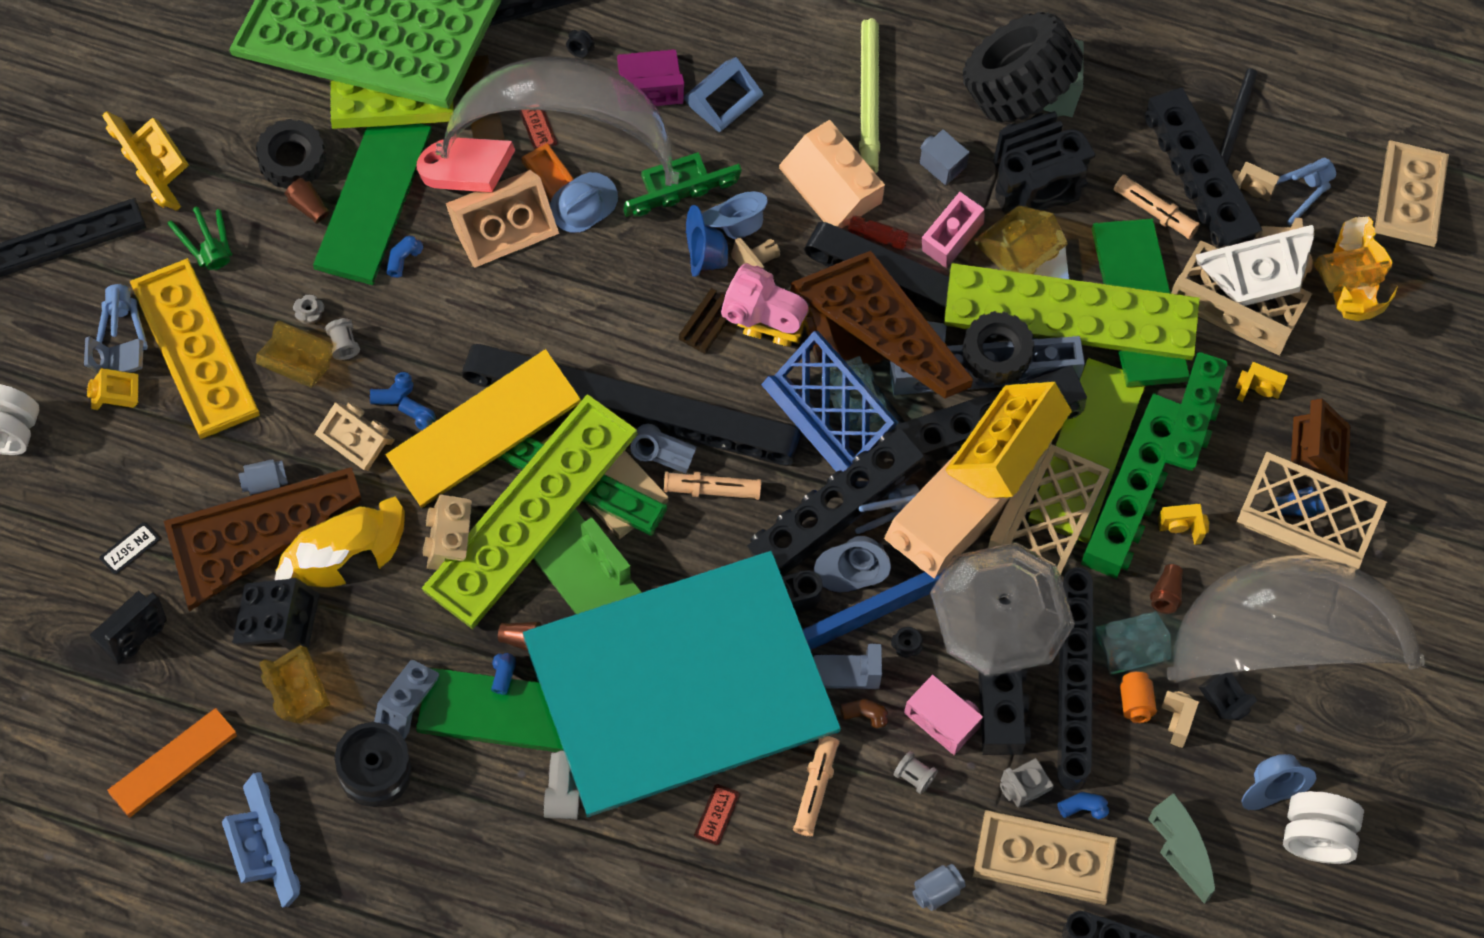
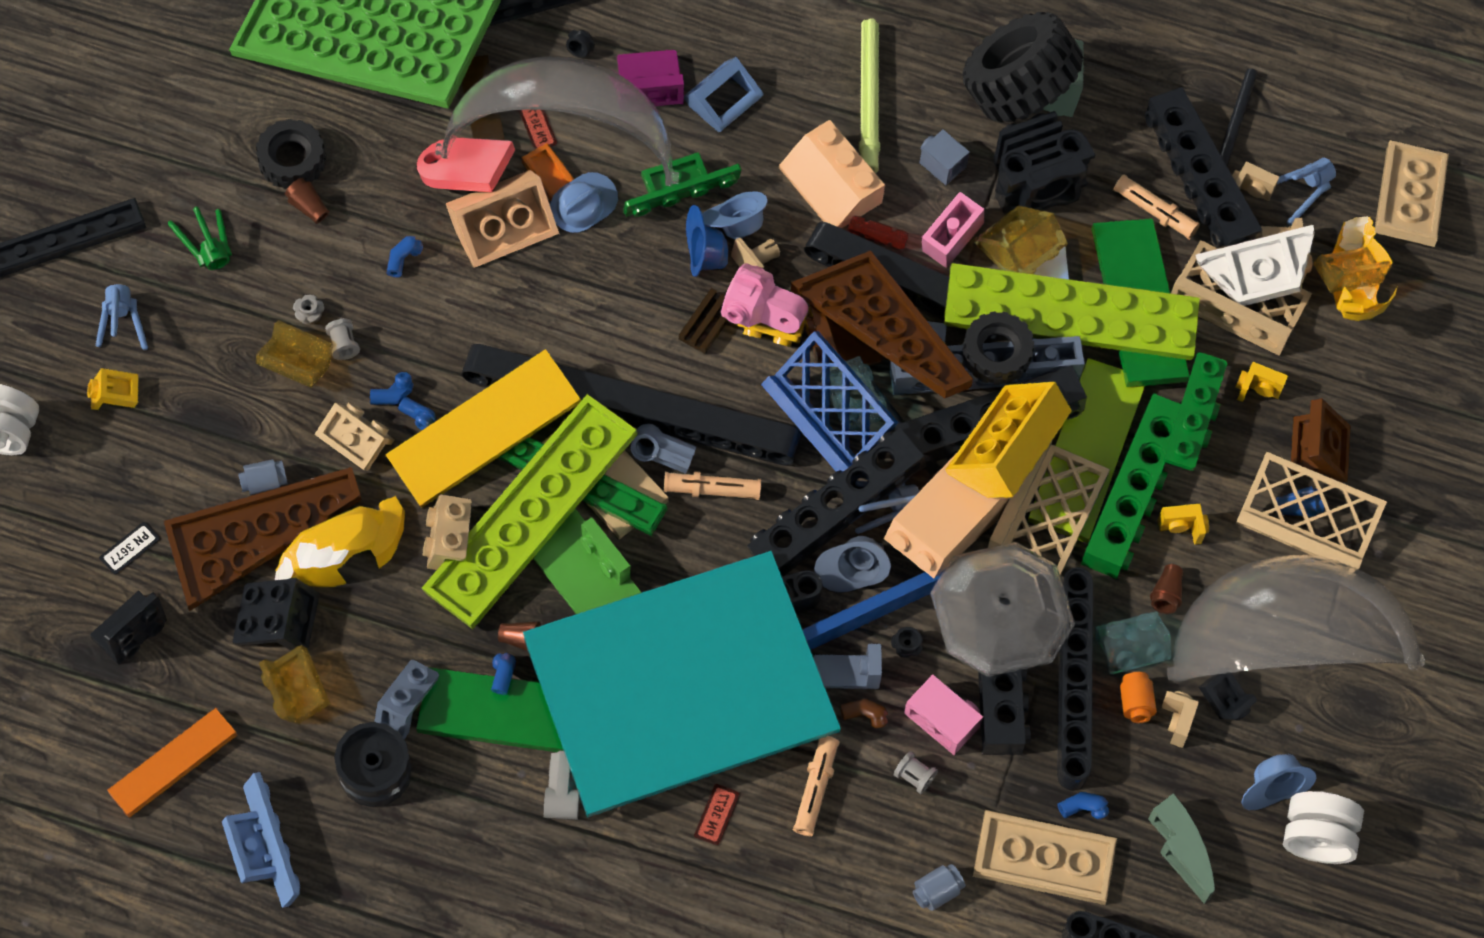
sand blue bracket [84,336,143,373] -> none
yellow bracket [102,111,189,211] -> none
yellow tile [130,258,260,440] -> none
green tile [313,124,432,285] -> none
lime plate [331,81,454,129] -> none
light grey bracket [1000,758,1053,808] -> none

